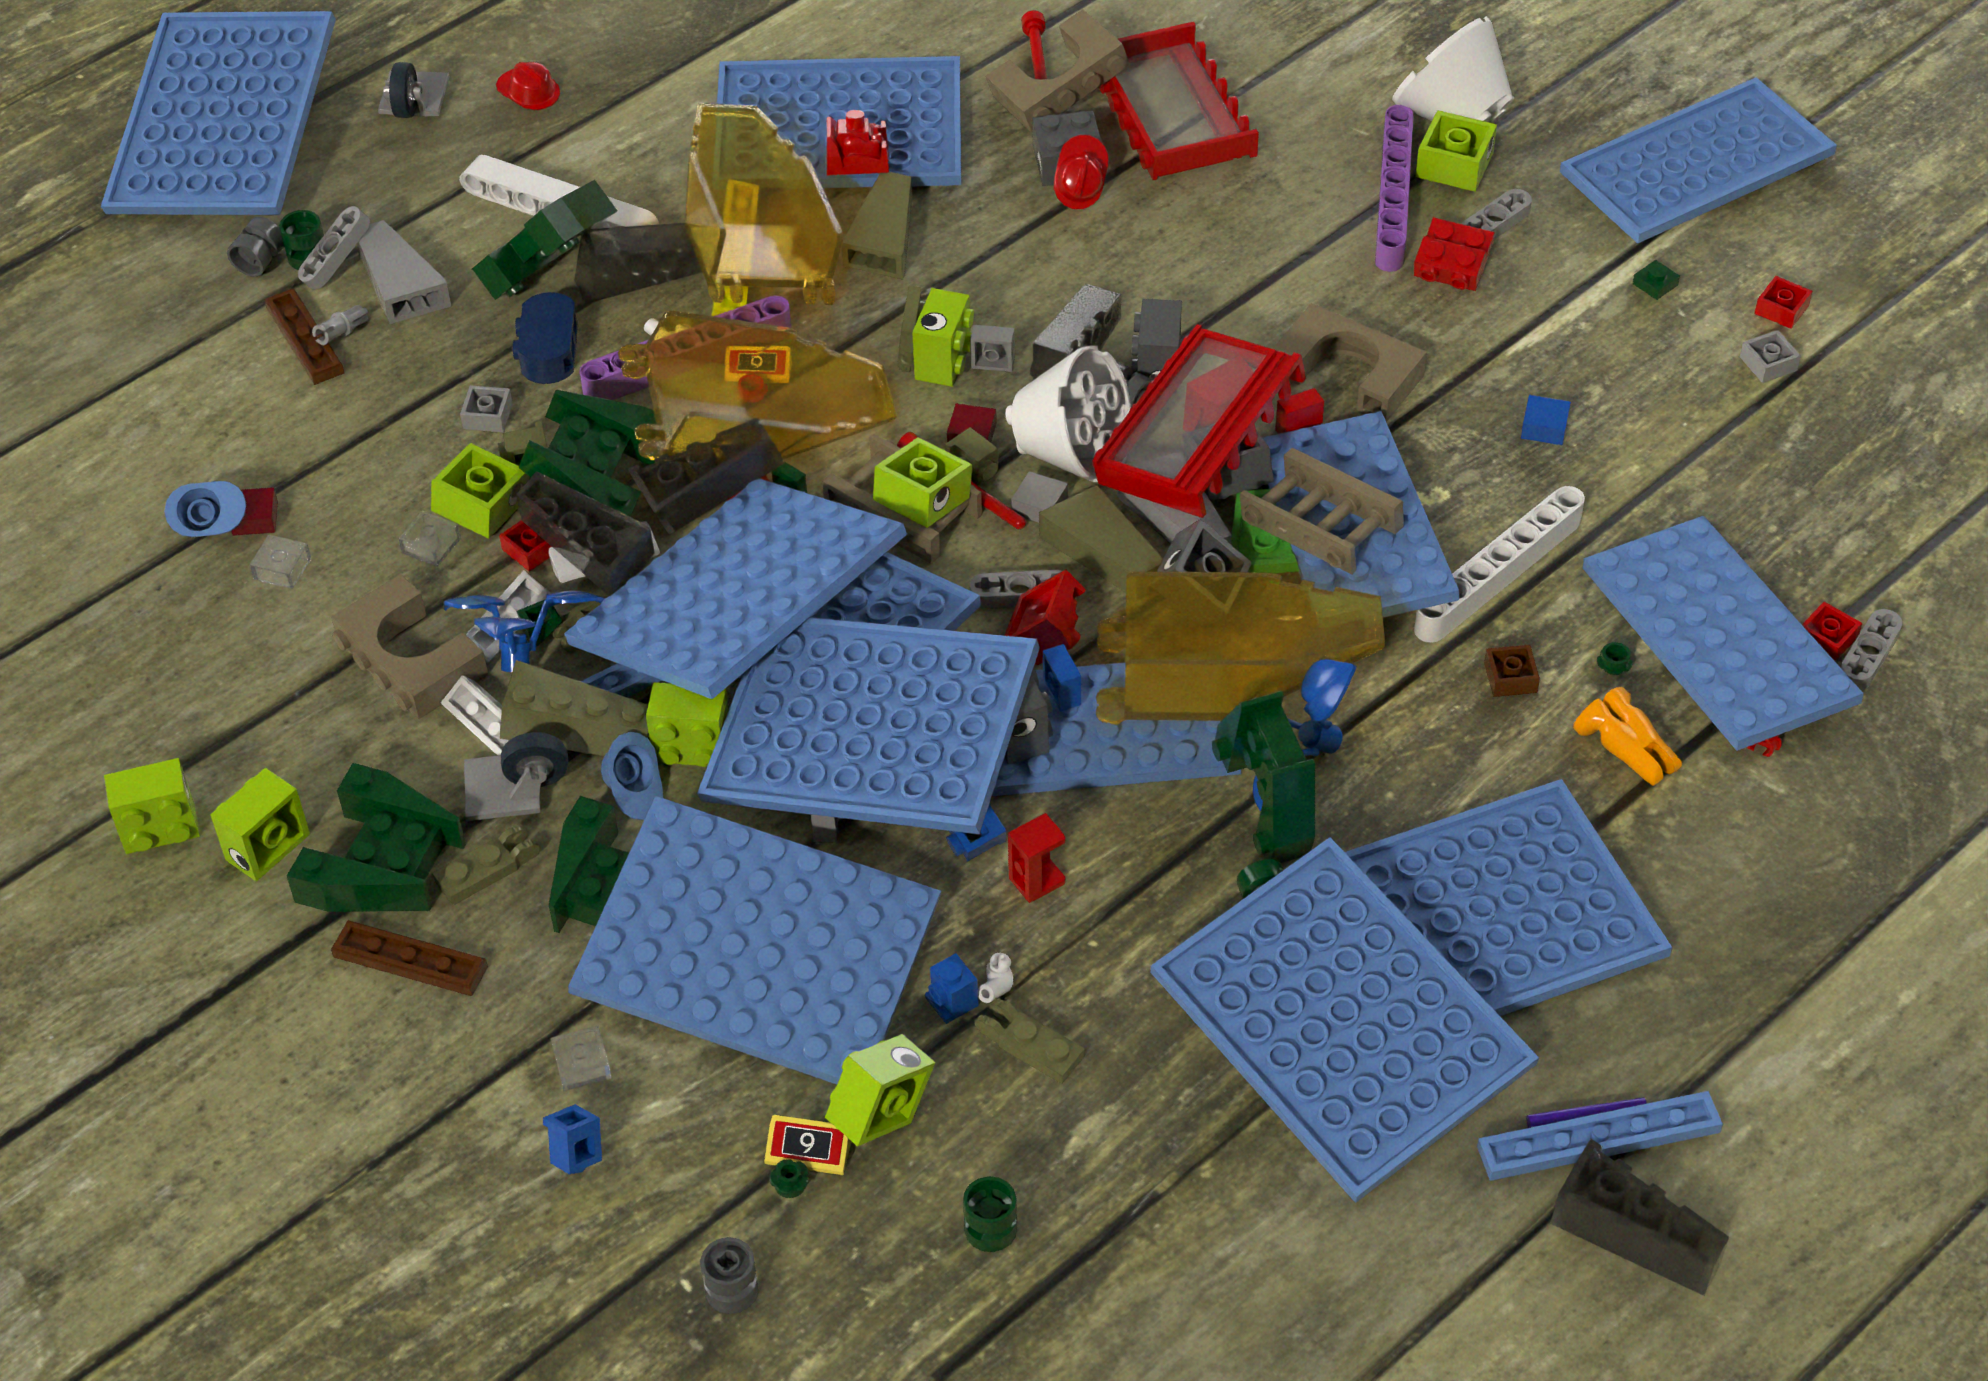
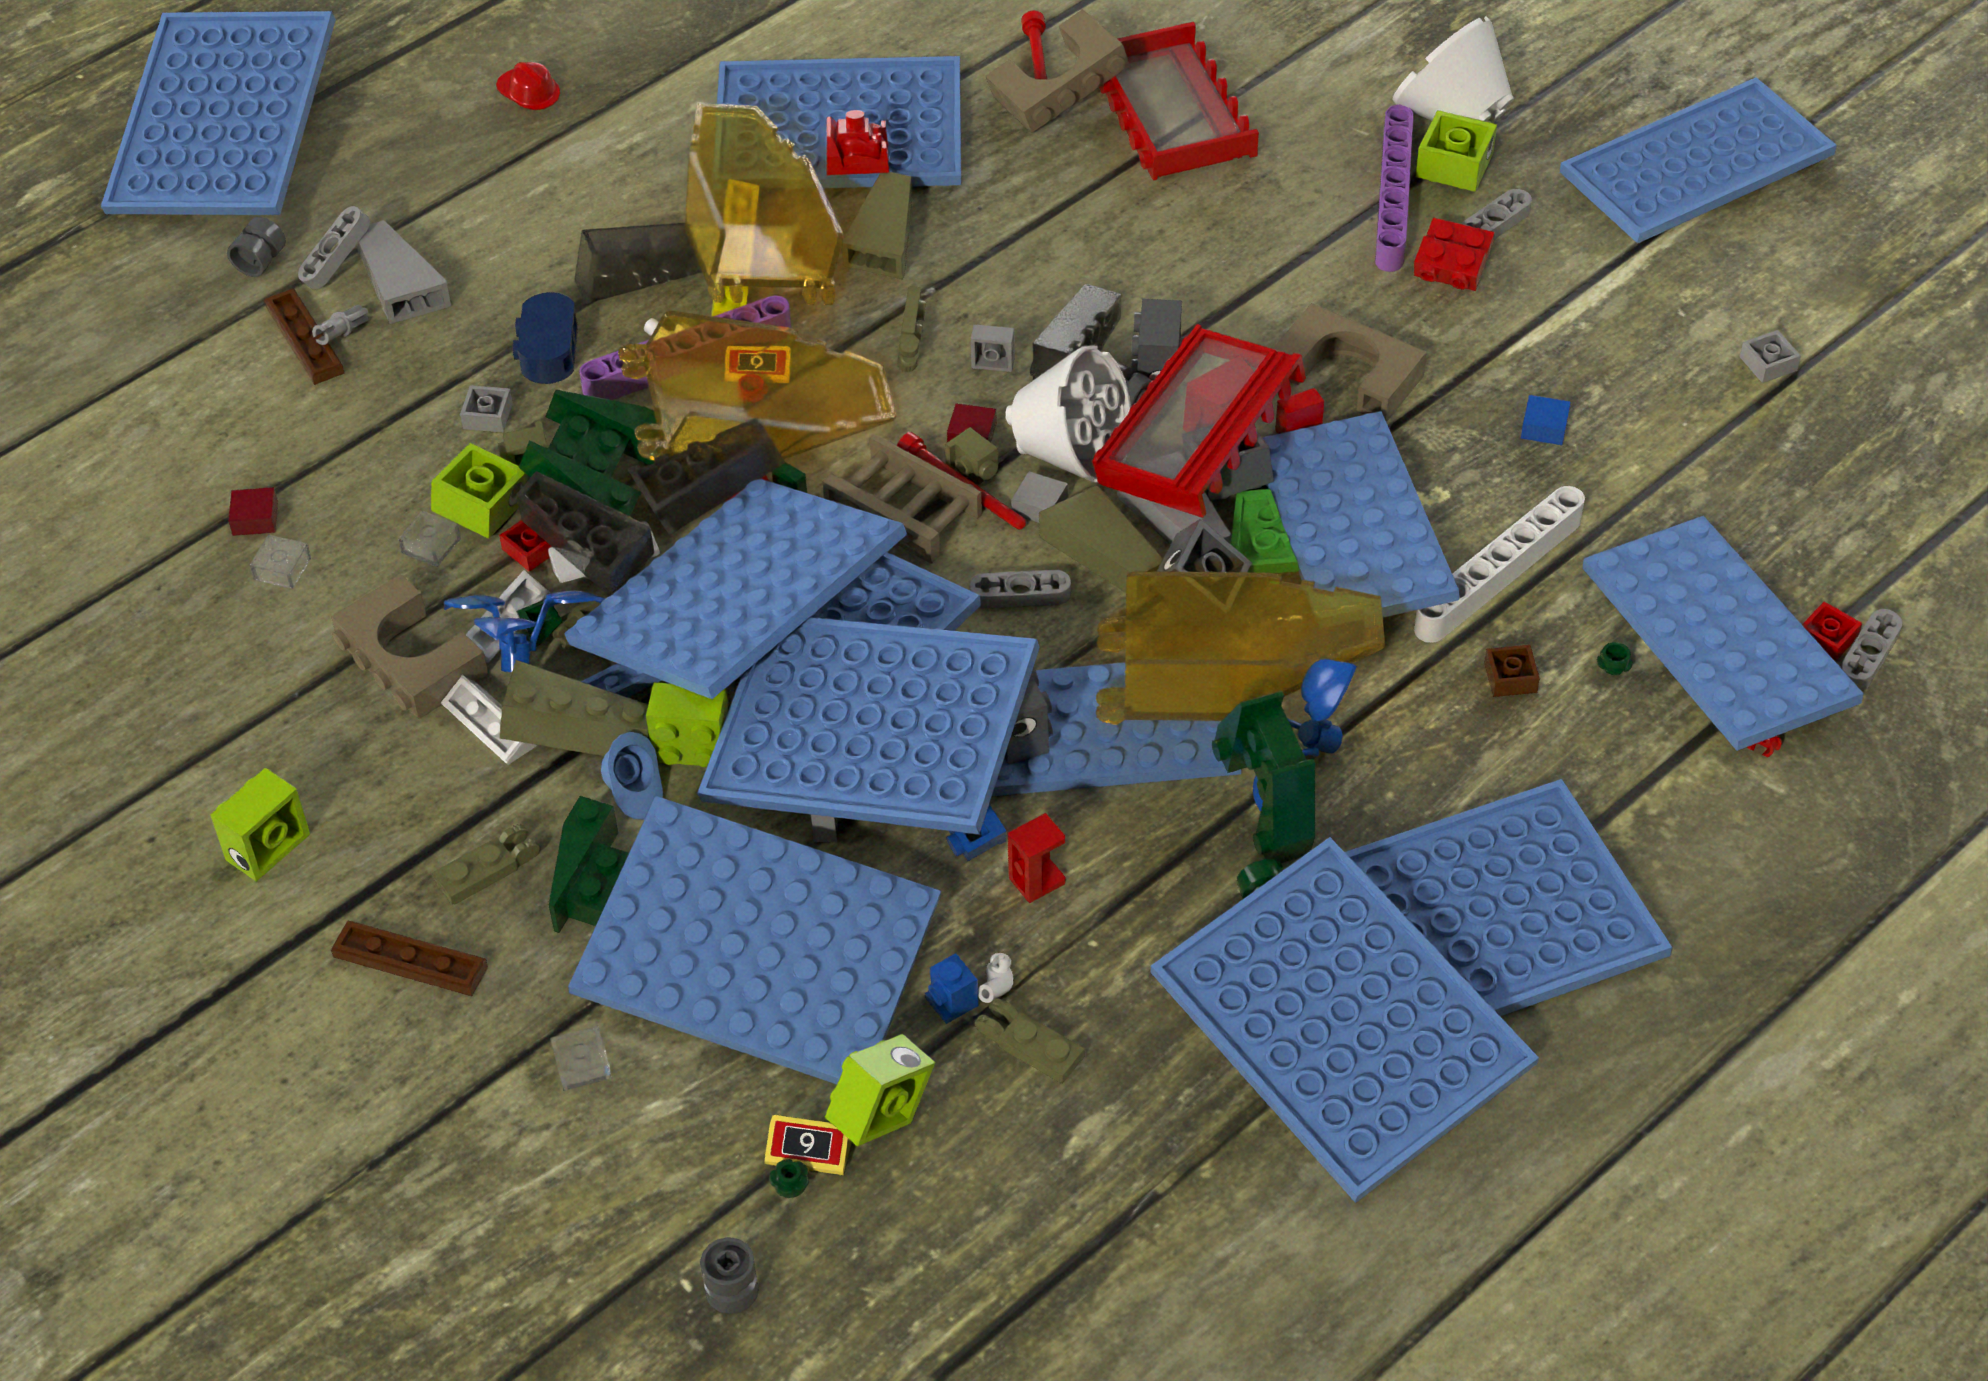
lime brick [104,758,200,854] -> none
medium blue piece [164,481,246,537] -> none
dark green wheel [279,210,324,270] -> none
dark green wedge [286,763,466,912] -> none
plate [378,62,450,118] -> none
white beam [459,155,659,251] -> none
plate [464,732,568,821] -> none
dark green wedge [472,180,618,300] -> none
blue brick [543,1104,602,1175] -> none
lime brick [873,437,972,528] -> none
lime brick [912,288,974,387] -> none
dark green wheel [963,1176,1017,1252] -> none
red brick [1004,569,1086,665] -> none
dark grey brick [1032,111,1102,186] -> none
blue piece [1043,644,1081,712] -> none
red piece [1054,135,1108,209] -> none
dark tan fence [1240,448,1404,574] -> none
medium blue plate [1477,1091,1723,1181] -> none
dark purple bar [1526,1097,1647,1128] -> none
clear smoke wedge [1550,1138,1729,1296] -> none
light orange piece [1573,687,1682,786] -> none
dark green plate [1632,260,1680,300] -> none
red piece [1754,276,1813,329] -> none

